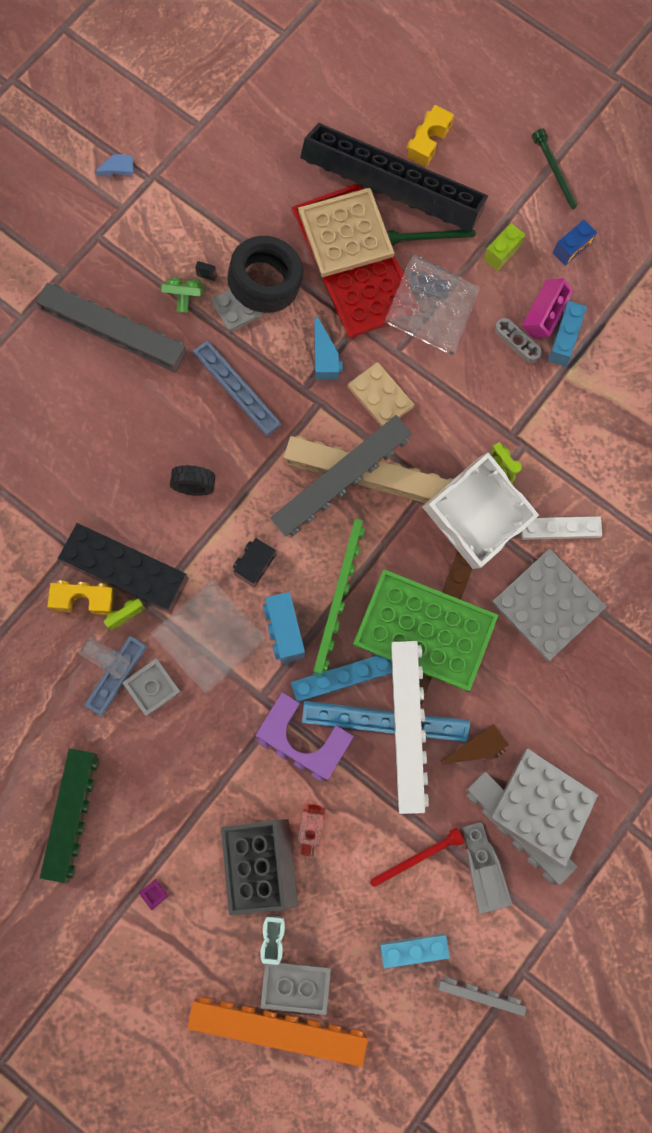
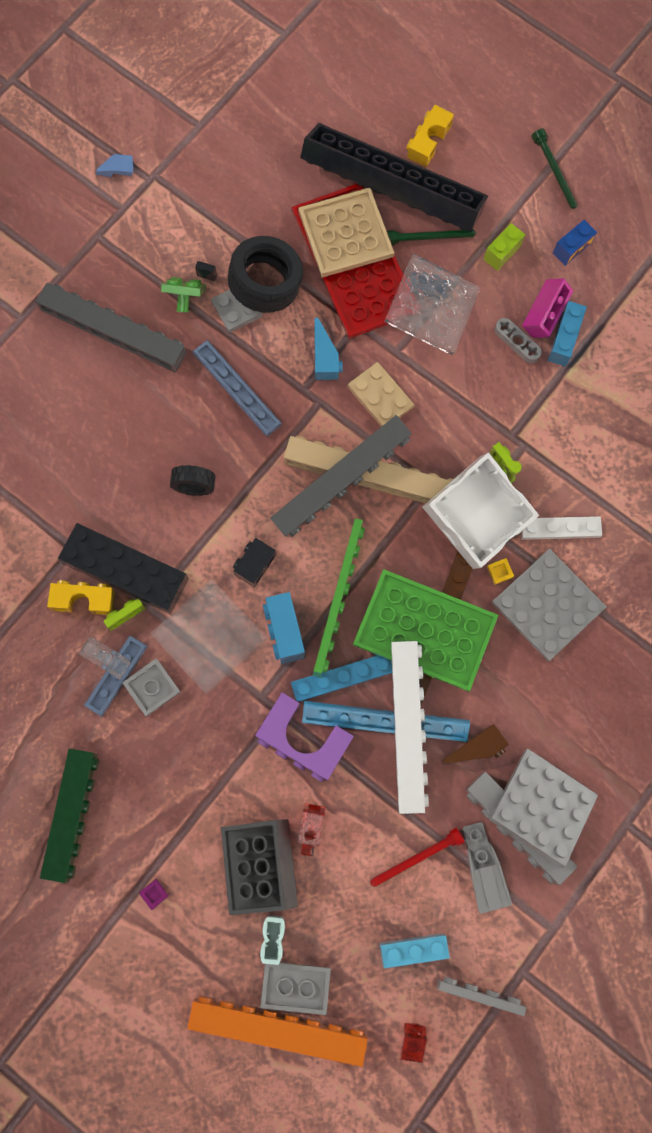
none -> clear red bracket [400,1023,427,1063]
none -> yellow plate [487,558,514,585]

